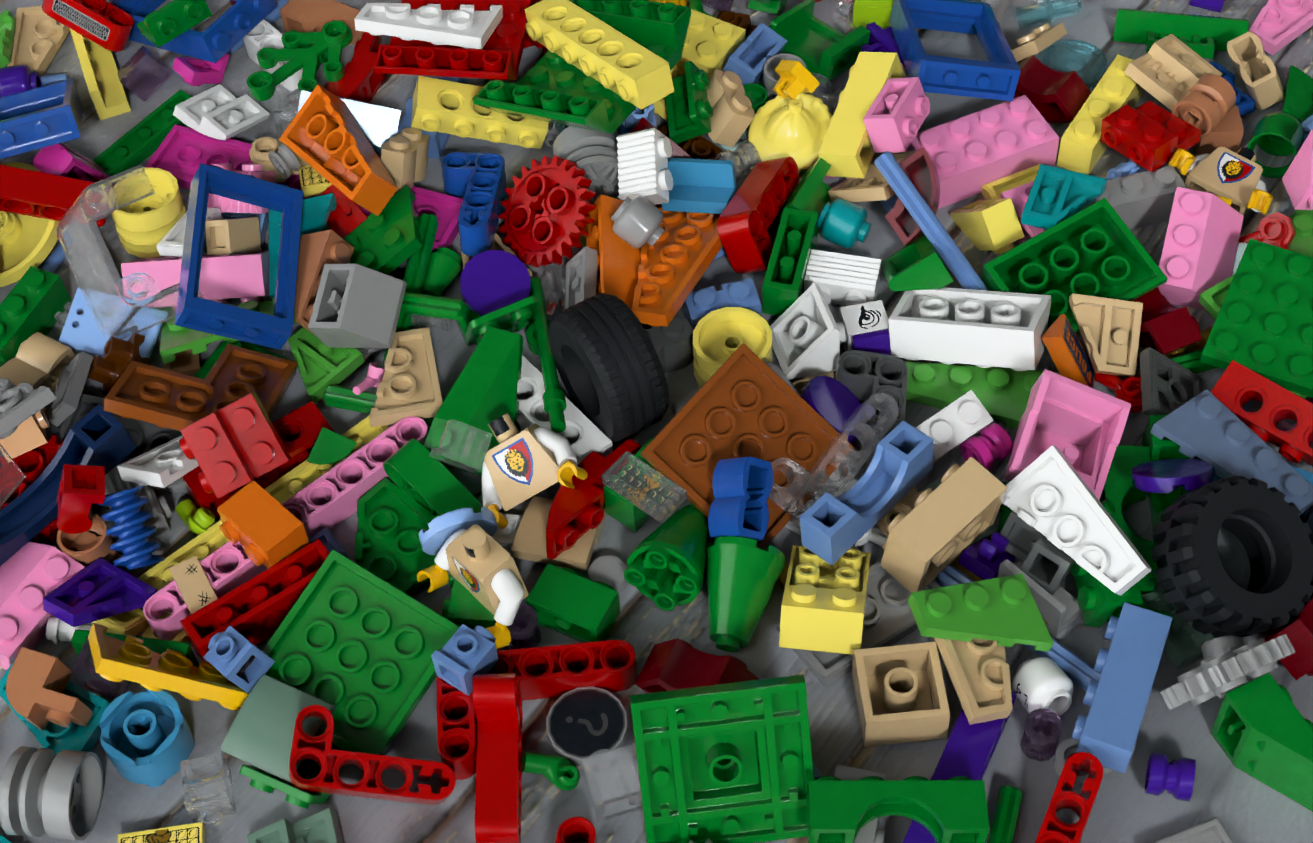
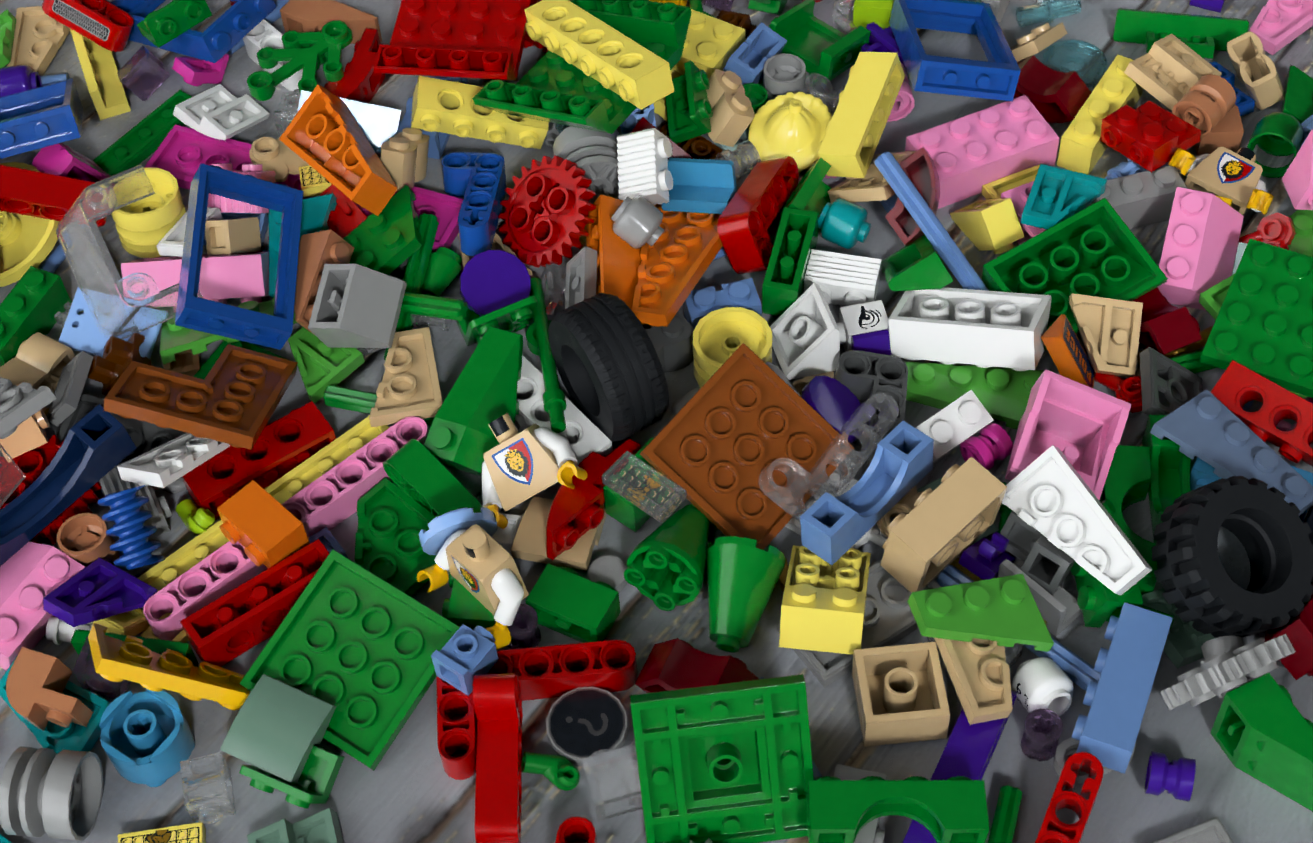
red leg [57,464,105,534] -> none
tan sticker [169,556,218,614] -> none
red plate [179,392,292,499] -> none
medium blue brick [203,625,275,694] -> none
light grey bush [268,144,301,179] -> none
red beam [289,705,456,805] -> none
green tile [306,427,357,465] -> none
bright pink hand [353,362,385,395] -> none
white wing [355,3,503,49] -> none
clear panel [429,419,493,472] -> none
blue brick [708,457,773,540] -> none
yellow tile [773,60,820,100] -> none
bright pink brick [863,77,930,154] -> none
dark purple tile [1131,459,1213,493] -> none

